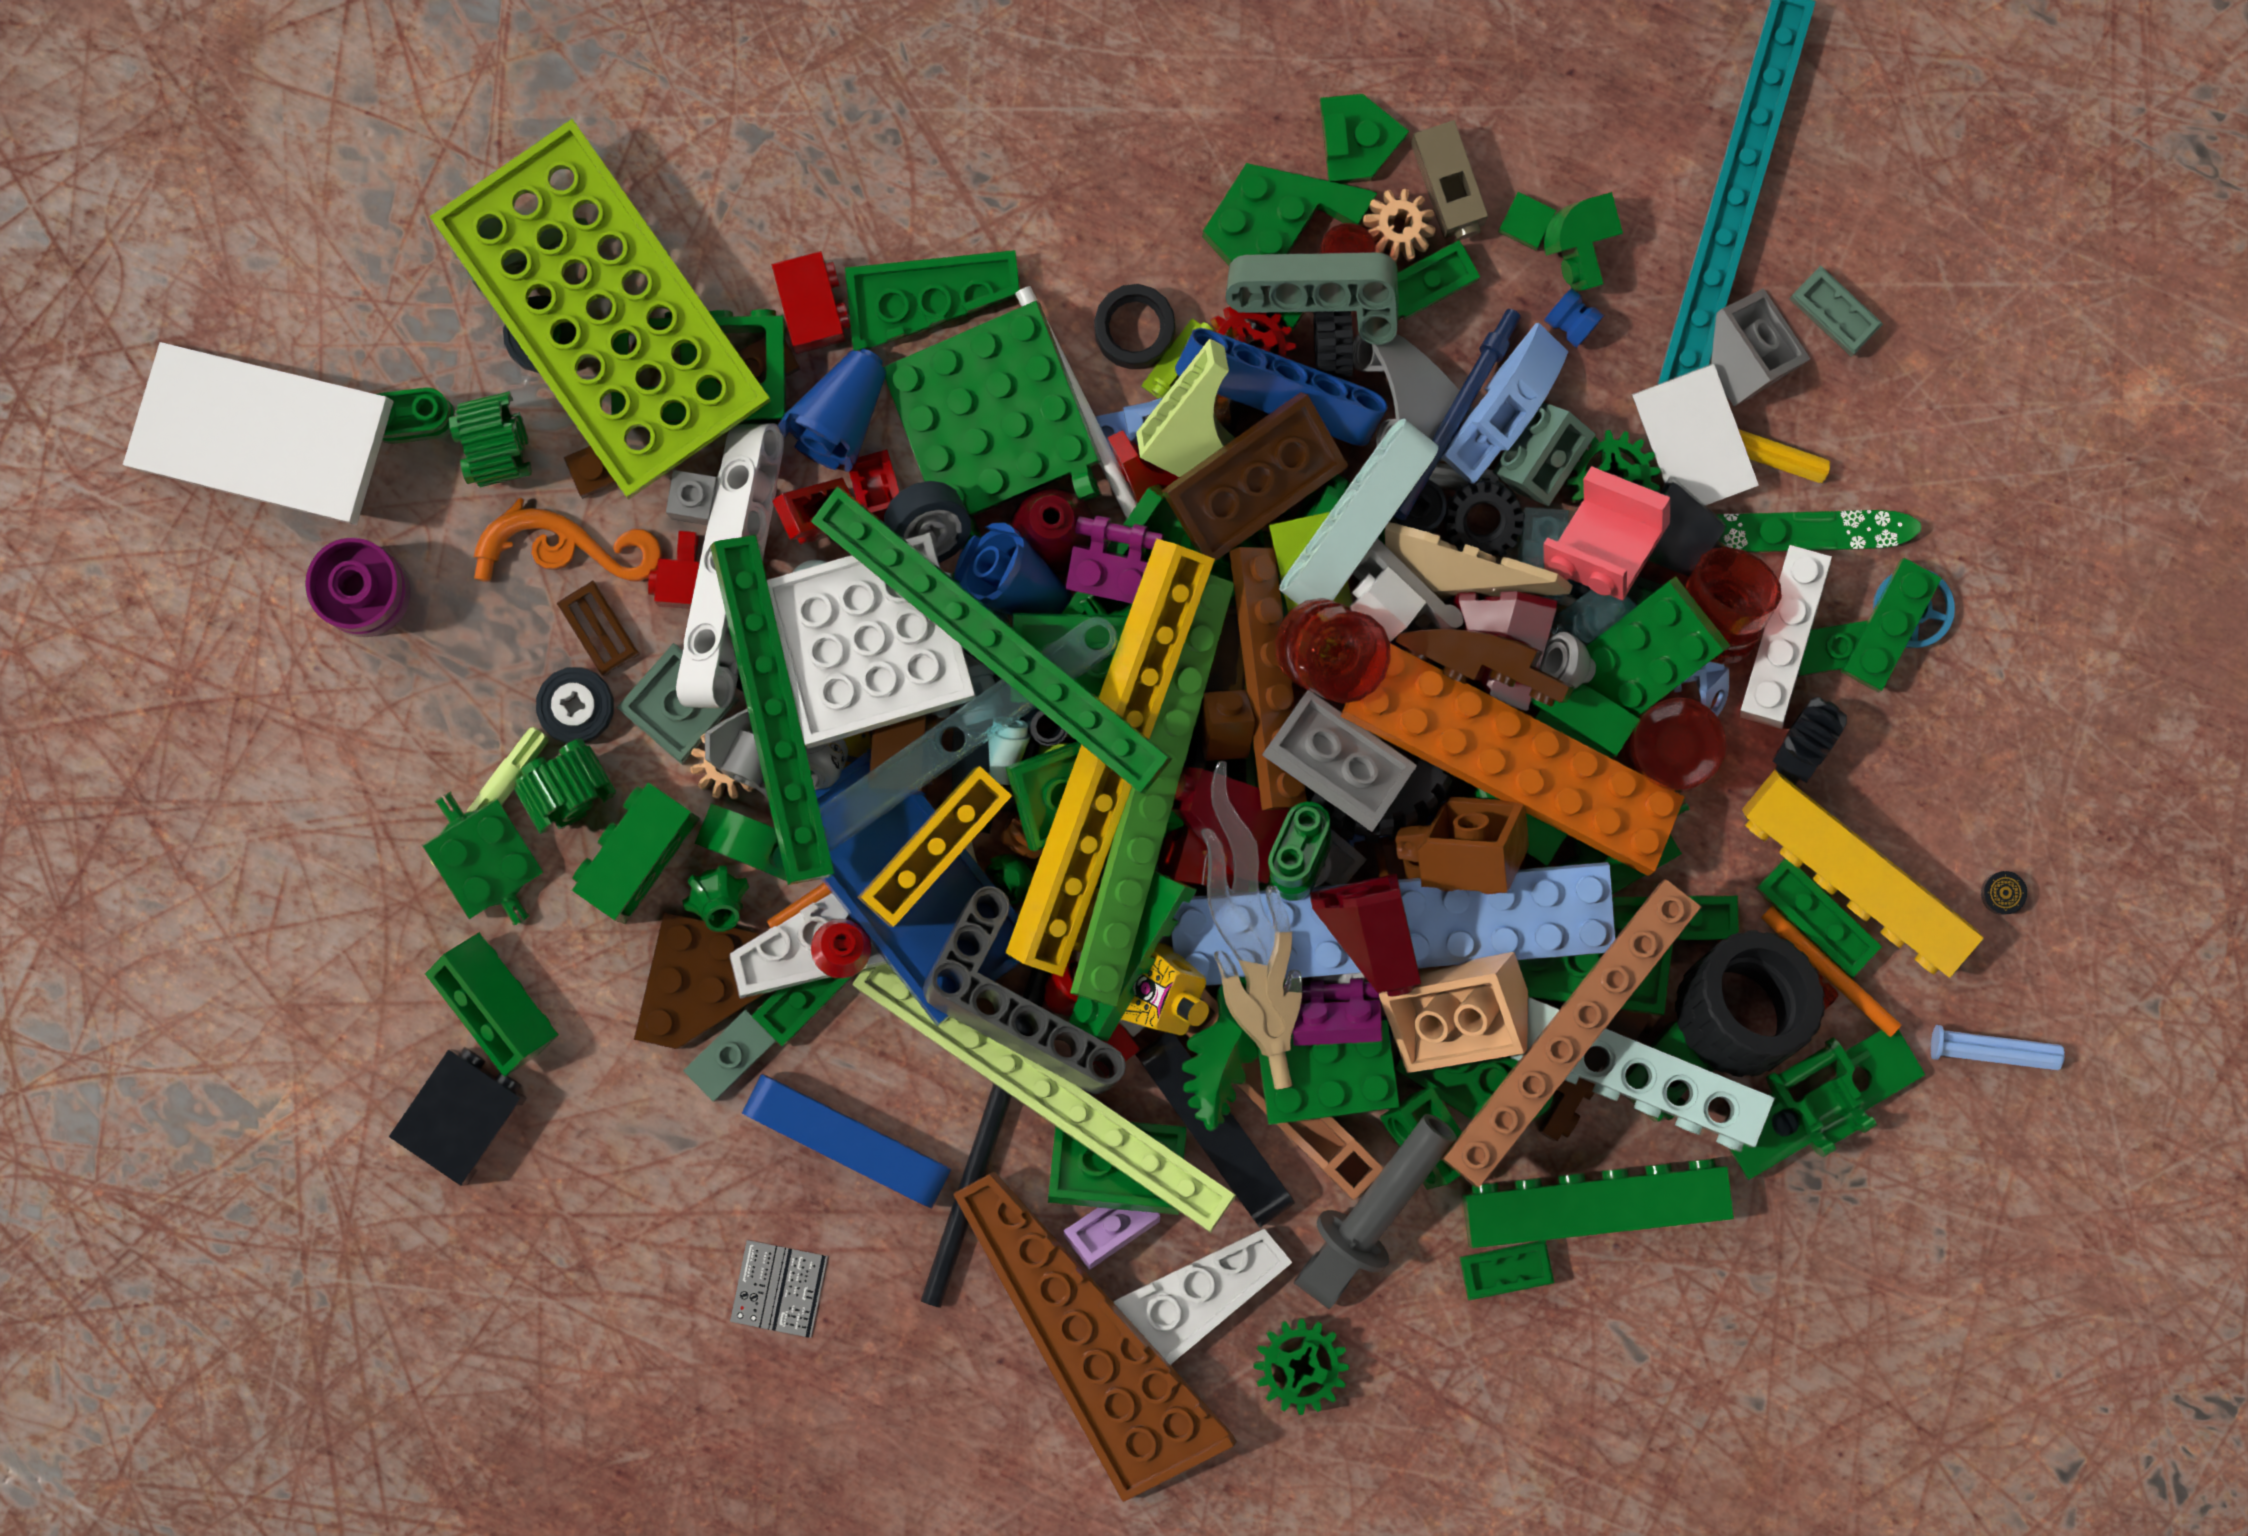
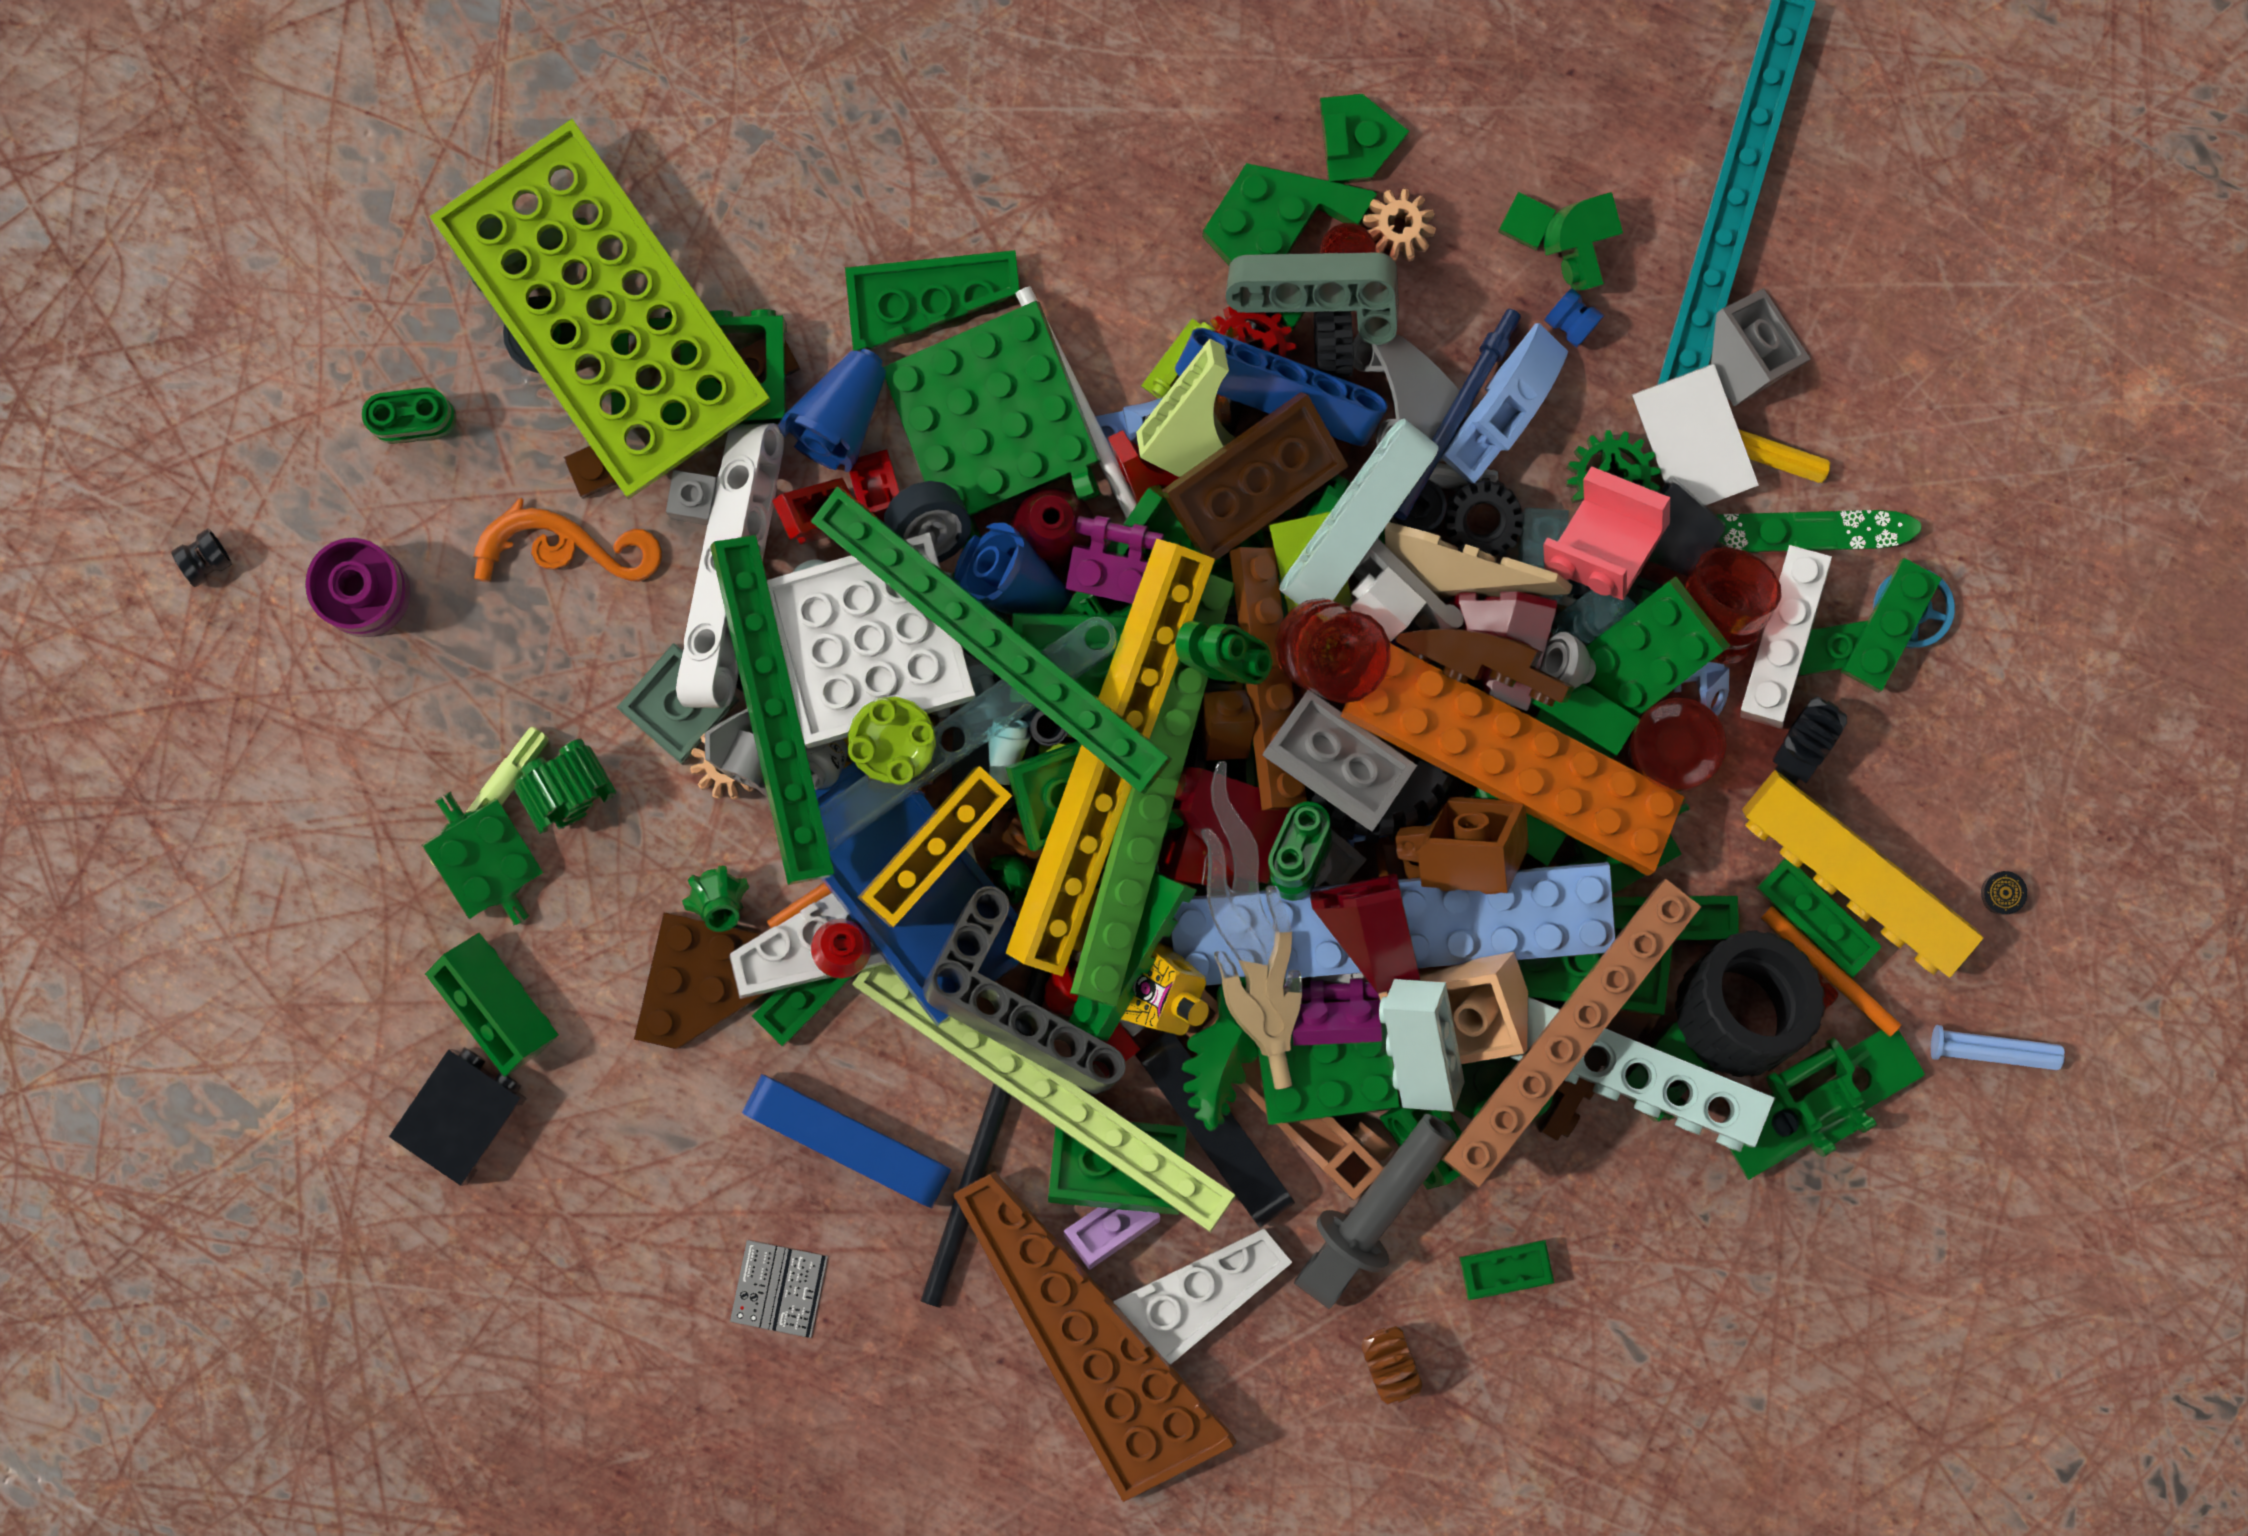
white tile [123,342,393,526] -> none
green brick [449,391,532,488] -> none
black wheel [536,667,614,744] -> none
reddish brown tile [557,580,640,677] -> none
green brick [571,782,700,924] -> none
red brick [648,531,700,609] -> none
sand green plate [683,1010,776,1102] -> none
green brick [694,804,787,881] -> none
red brick [771,251,851,354] -> none
black tyre [1094,284,1176,370] -> none
green gear [1253,1318,1349,1415] -> none
green hinge [1397,240,1480,321] -> none
dark tan brick [1411,120,1488,240] -> none
green brick [1462,1158,1734,1248] -> none
sand green brick [1493,402,1596,506] -> none
sand green plate [1789,265,1883,357] -> none
none -> black wheel [171,528,232,587]
none -> lime dish [848,696,936,785]
none -> green brick [1175,621,1273,685]
none -> nougat tile [1350,1122,1393,1162]
none -> dark orange gear [1361,1326,1422,1405]
none -> light aqua brick [1379,979,1465,1112]

